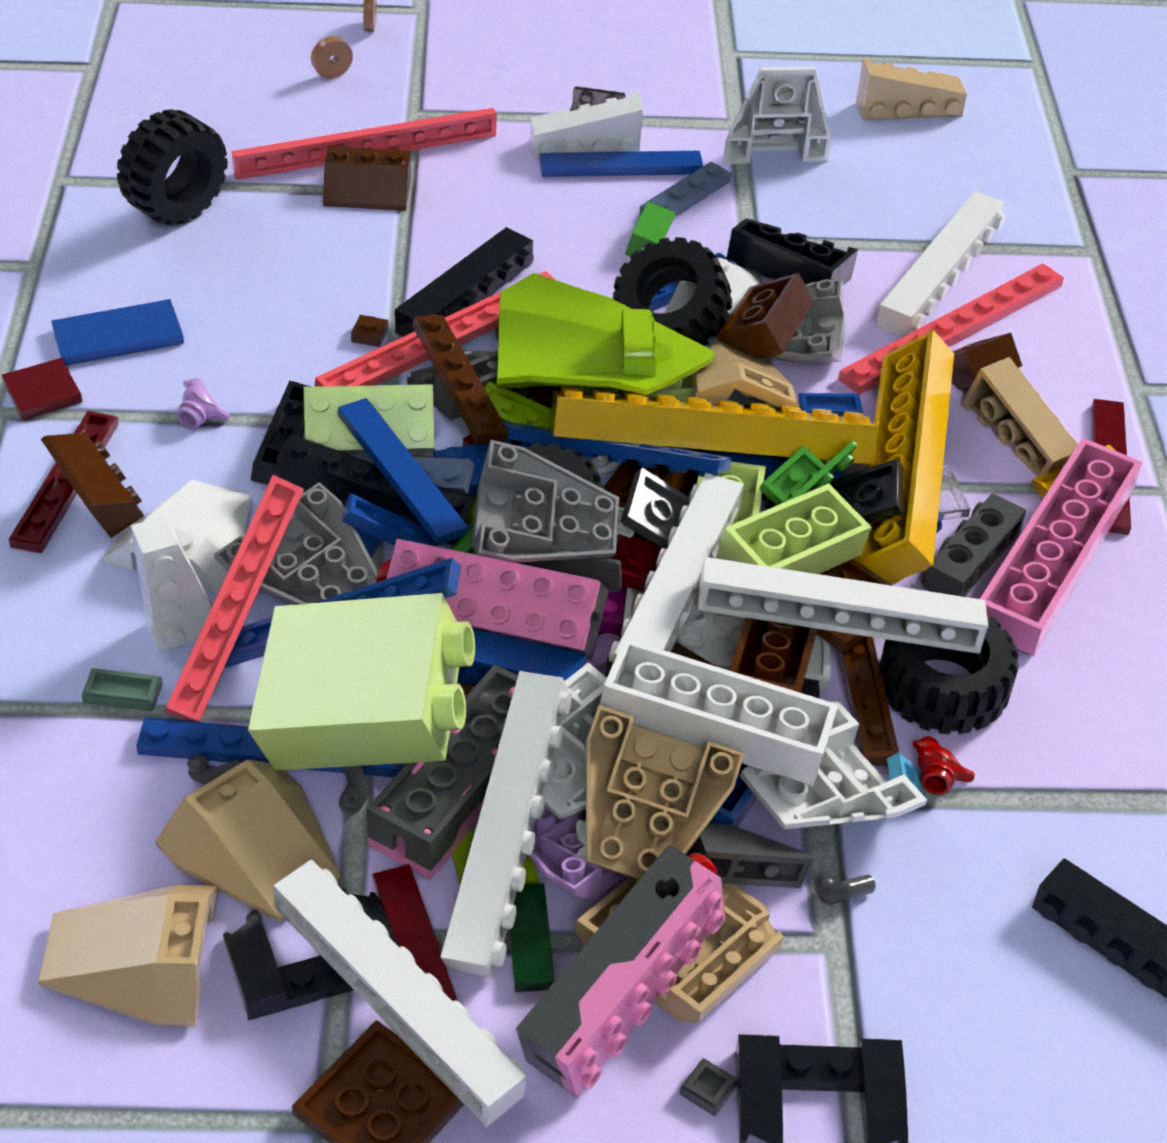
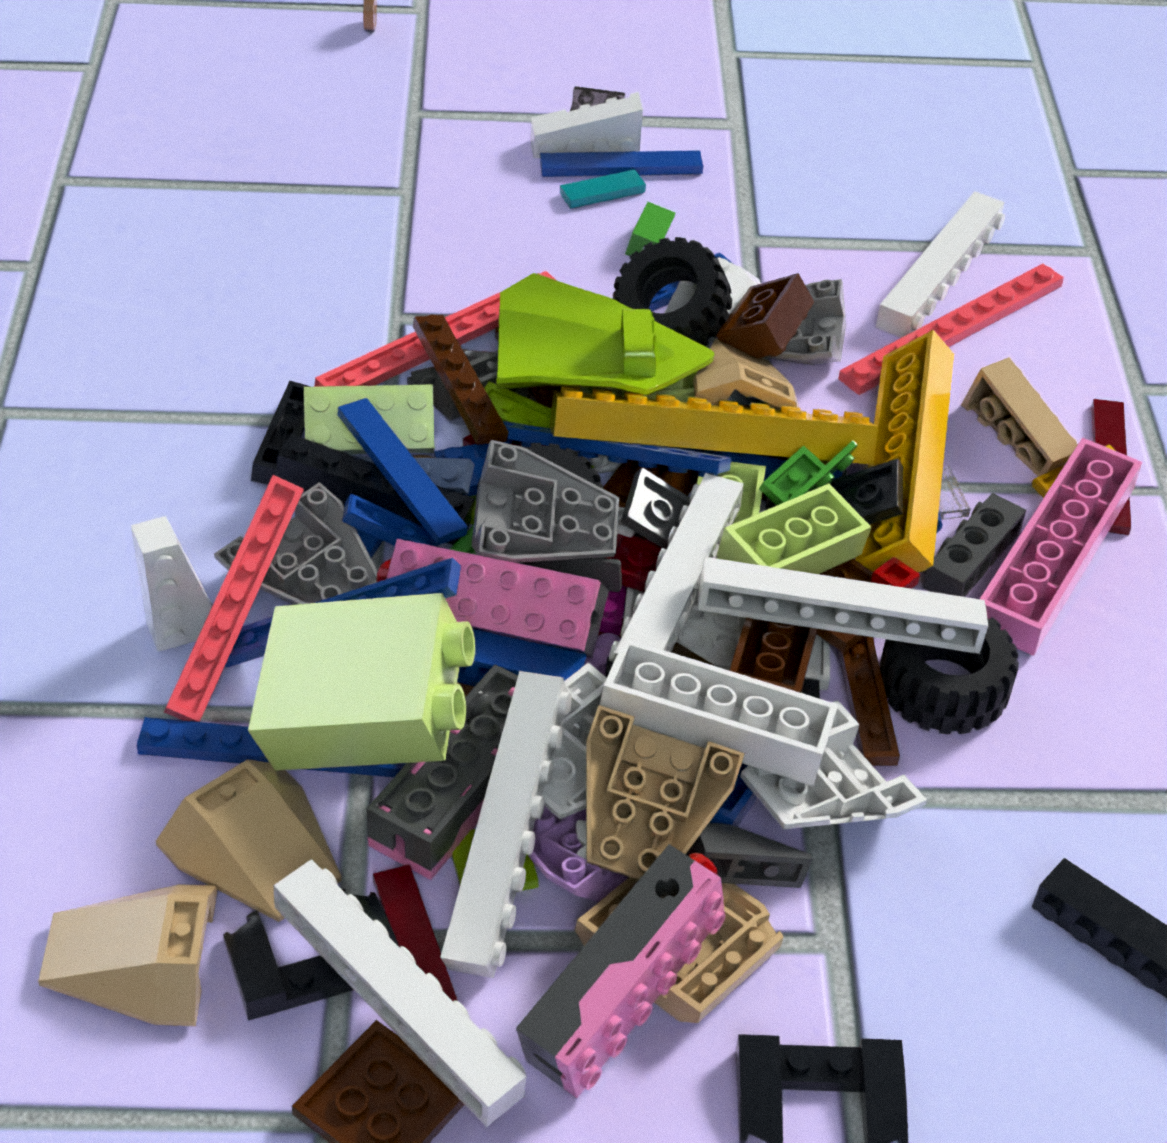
dark red tile [1,358,83,420] -> none
dark red tile [8,411,119,554] -> none
reddish brown slope [41,433,144,538] -> none
blue tile [51,299,184,365] -> none
sand green tile [81,668,163,711] -> none
white wedge [102,480,251,594] -> none
black tyre [117,109,228,225] -> none
lavender animal [177,378,230,429] -> none
dark grey arm [187,754,240,784] -> none
coral plate [231,108,497,180] -> none
medium nougat piece [311,36,353,79] -> none
reddish brown slope [323,146,411,211] -> none
dark grey arm [339,766,370,814] -> none
reddish brown plate [351,315,389,347] -> none
black brick [395,227,534,337] -> none
dark green tile [509,883,555,992] -> none
sand blue plate [639,162,732,217] -> none
dark grey tile [680,1058,738,1117] -> none
white wedge [723,66,832,164] -> none
black wedge [726,218,859,286] -> none
blue tile [798,393,863,417] -> none
dark grey arm [816,874,876,905] -> none
tan wedge [856,58,967,120] -> none
medium azure plate [887,752,925,797] -> none
red animal [912,736,975,795] -> none
reddish brown slope [951,332,1023,390] -> none
none -> teal tile [560,169,646,209]
none -> red plate [870,557,921,589]

